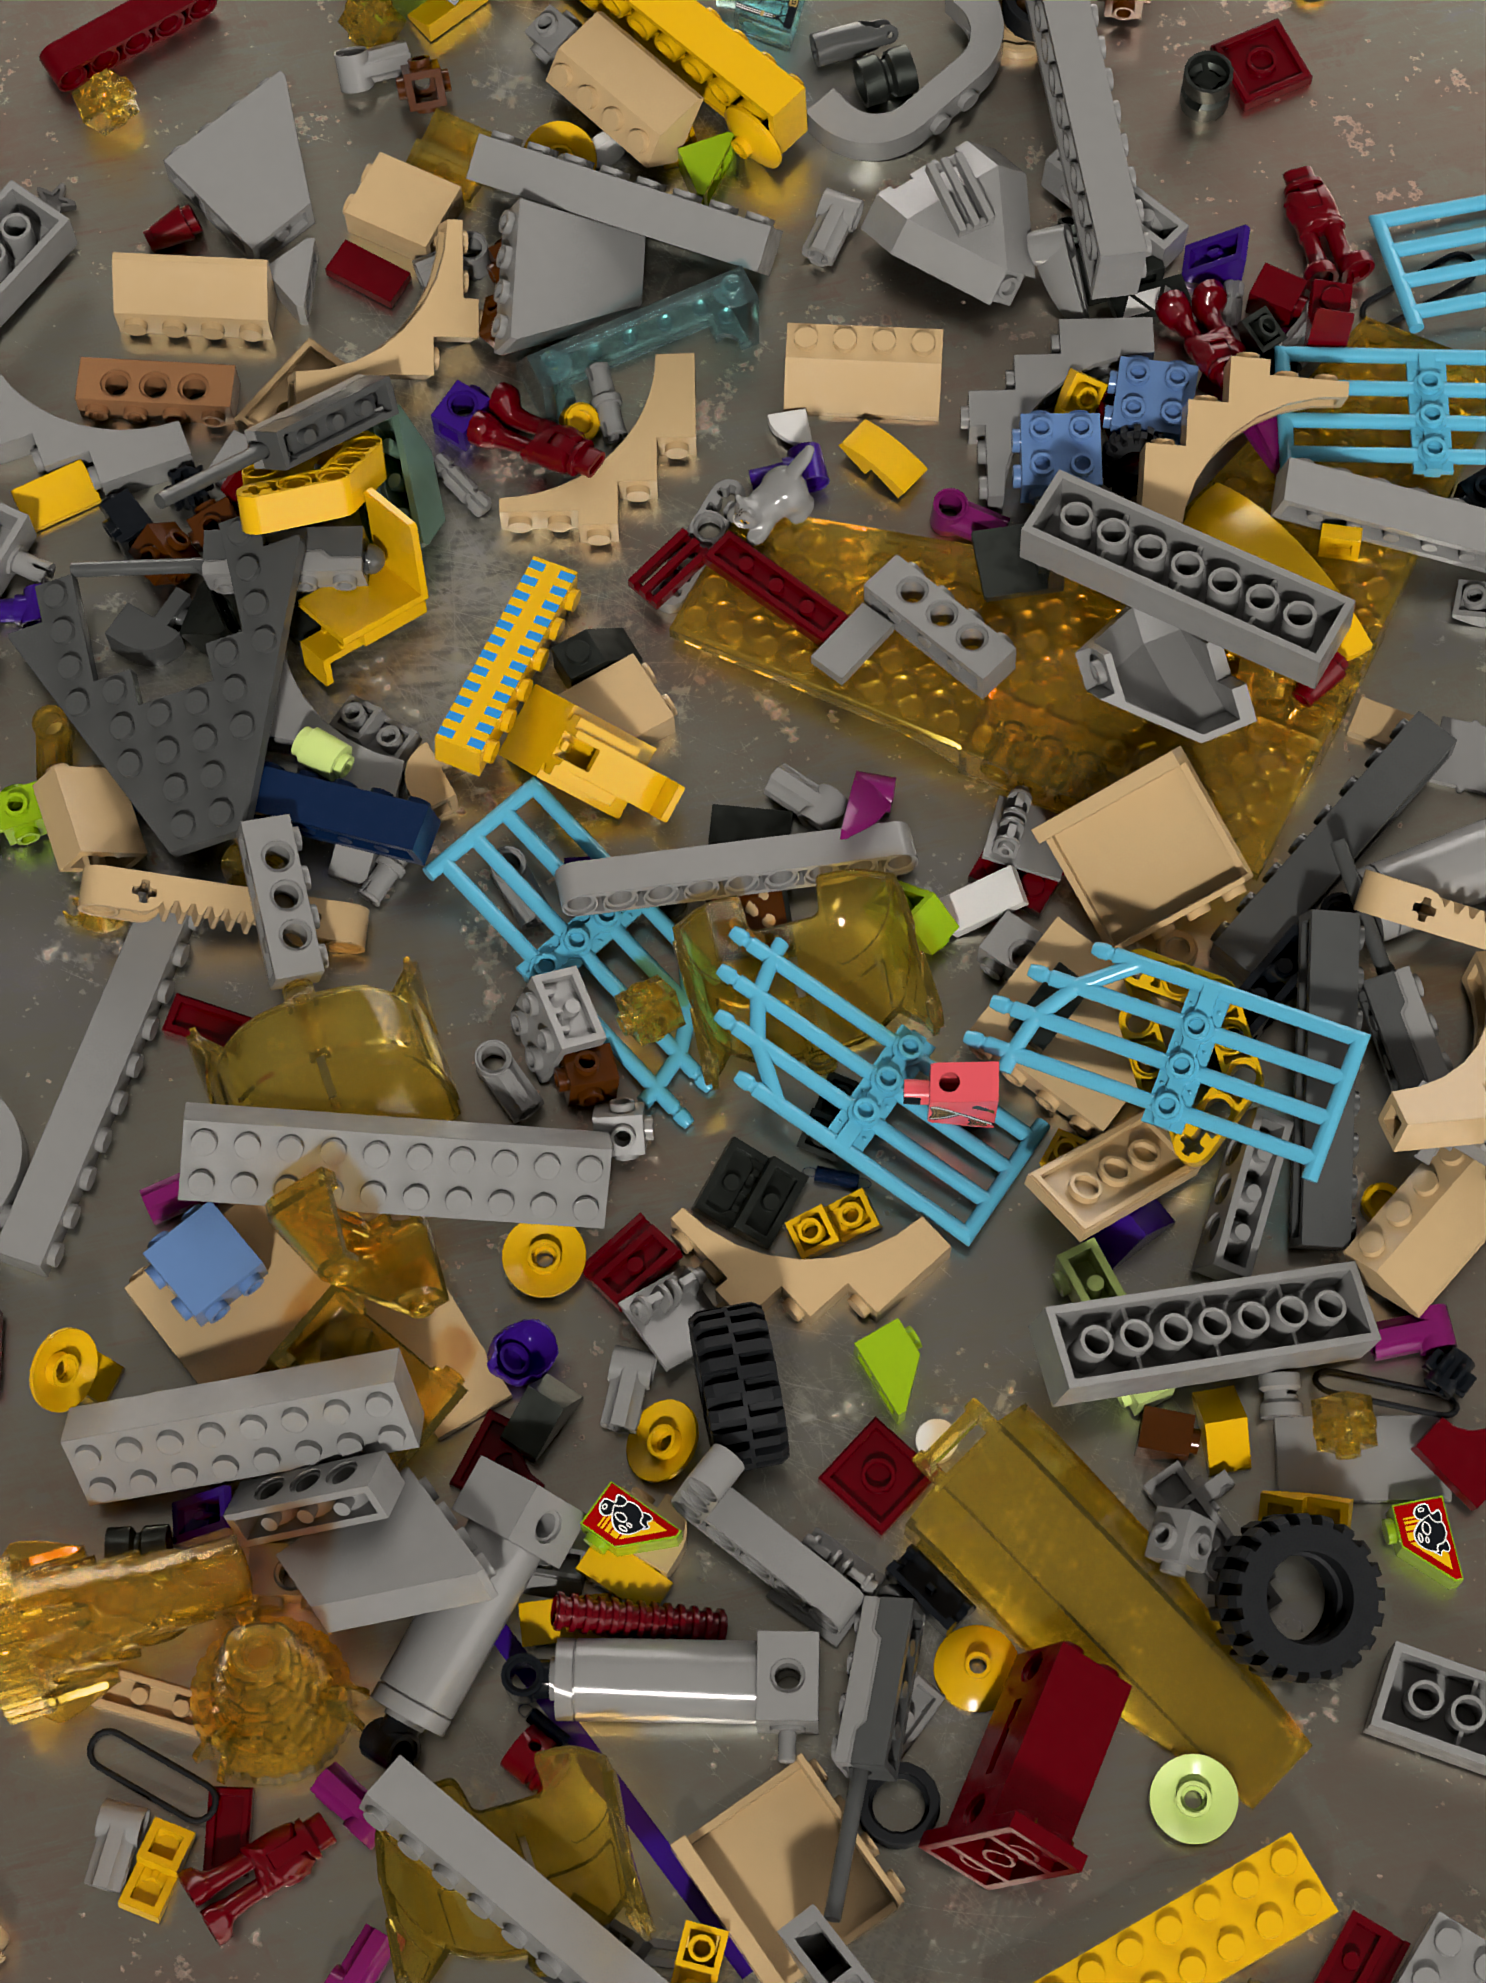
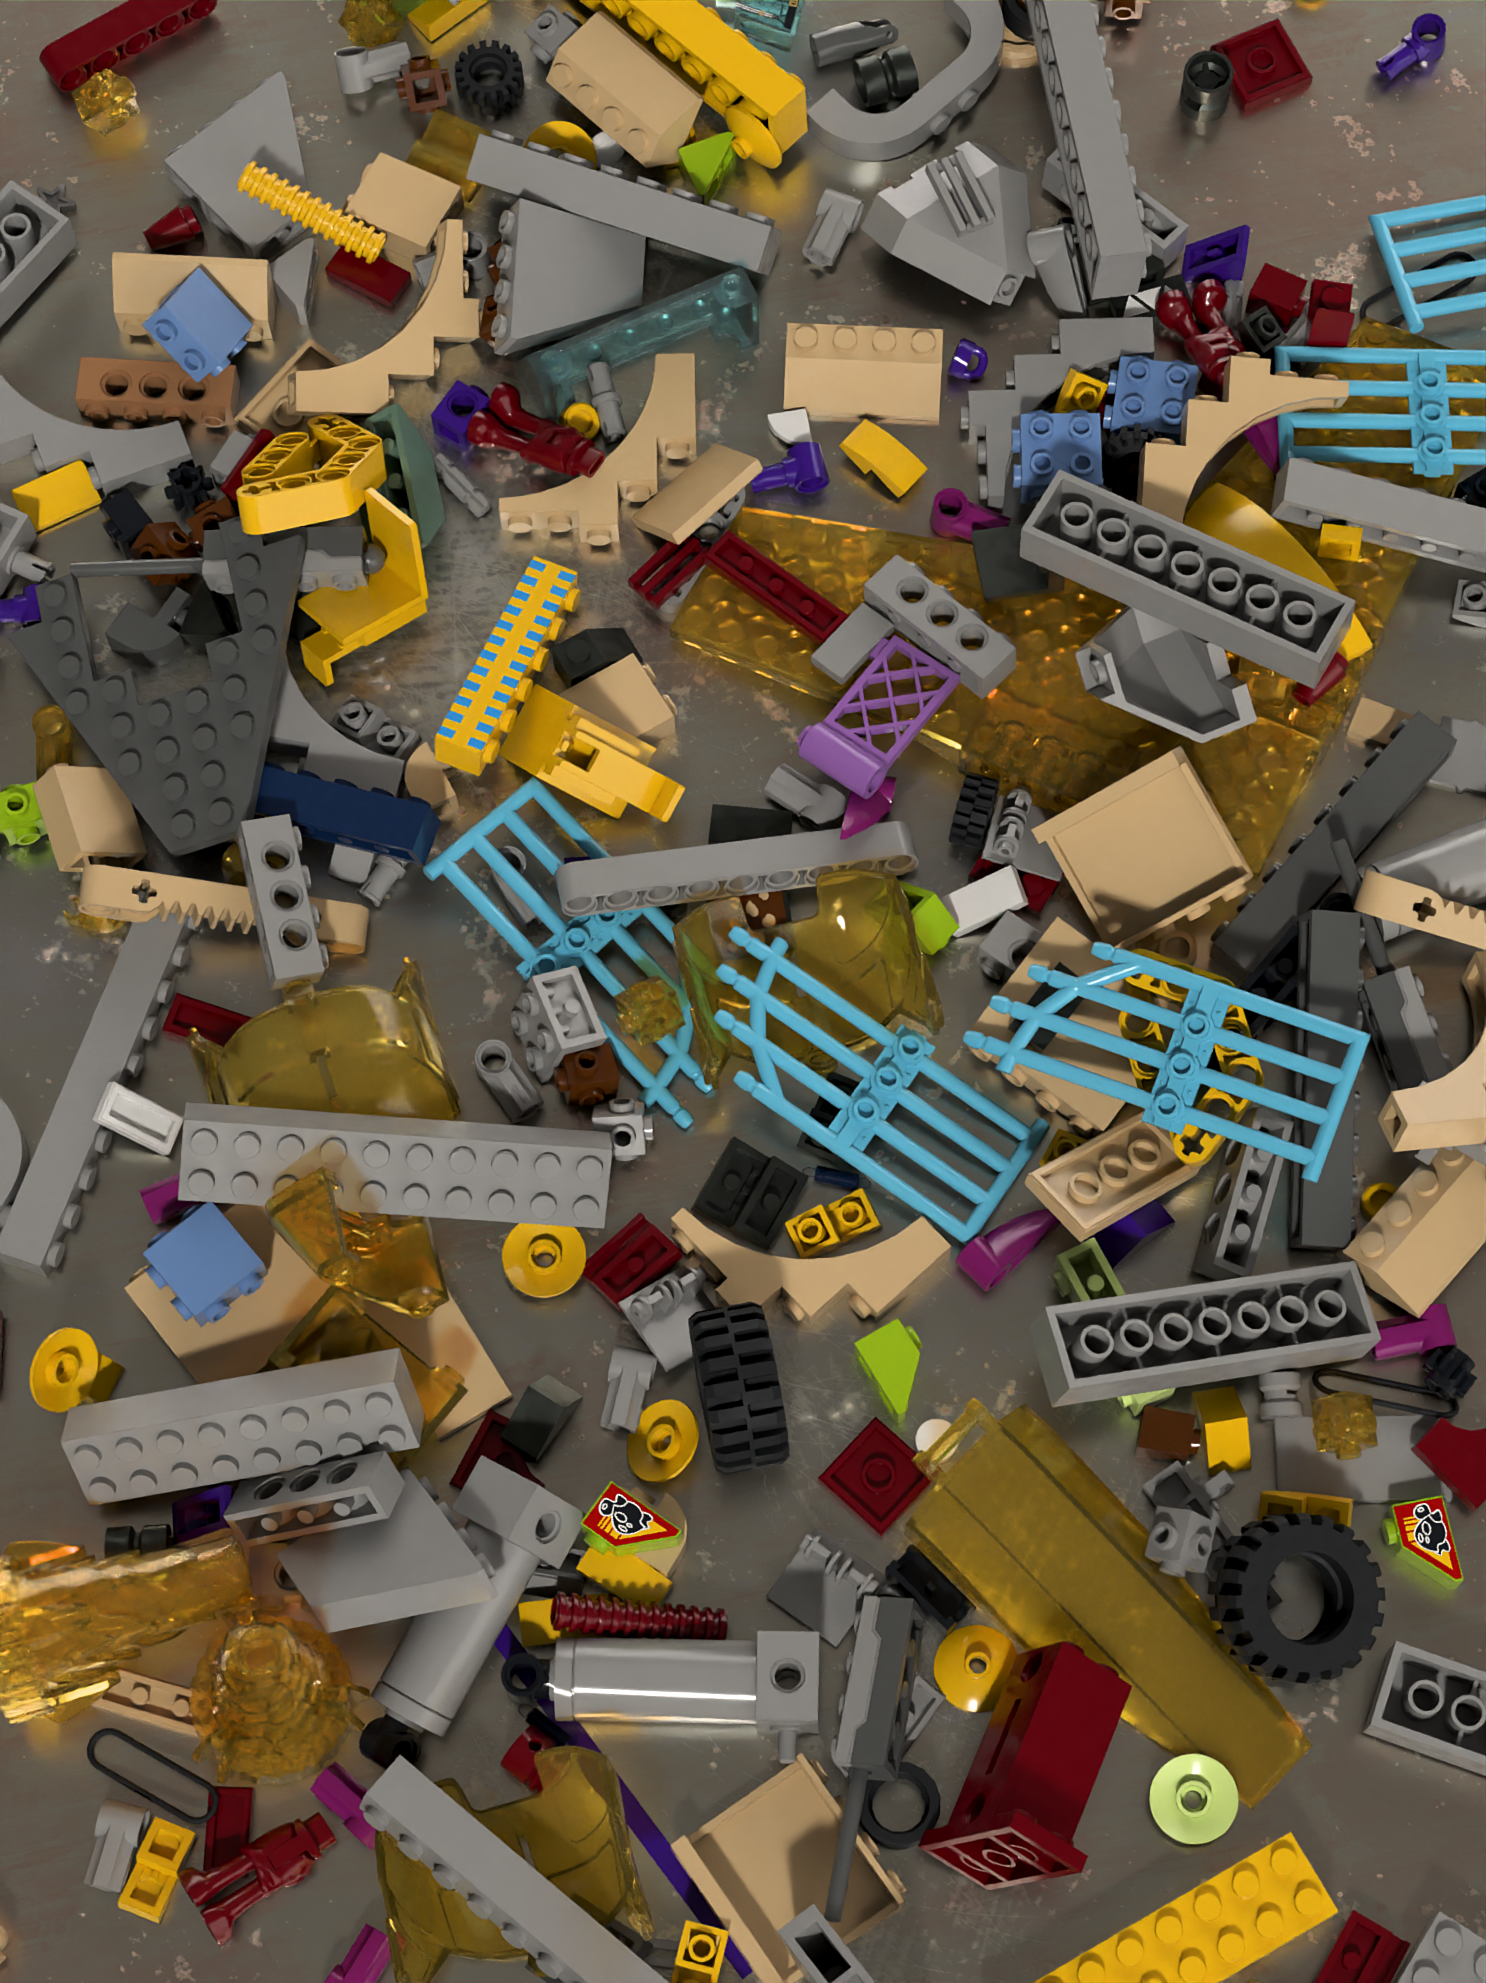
dark grey piece [154,374,399,509] -> none
yellowish green brick [291,726,354,781] -> none
dark purple hair [487,1319,558,1387] -> none
light grey beam [671,1444,864,1635] -> none
light grey animal [727,445,814,546] -> none
coral torso [903,1061,999,1128] -> none
dark red piece [1283,166,1375,291] -> none
none -> white tile [92,1081,184,1156]
none -> medium blue brick [142,267,253,383]
none -> yellow piece [237,161,386,264]
none -> black tyre [454,40,524,115]
none -> tan tile [631,443,763,545]
none -> medium lavender piece [796,635,960,799]
none -> dark purple tile [947,338,988,381]
none -> black tyre [949,771,1000,851]
none -> magenta piece [955,1209,1061,1292]
none -> dark purple pin [1376,13,1446,81]

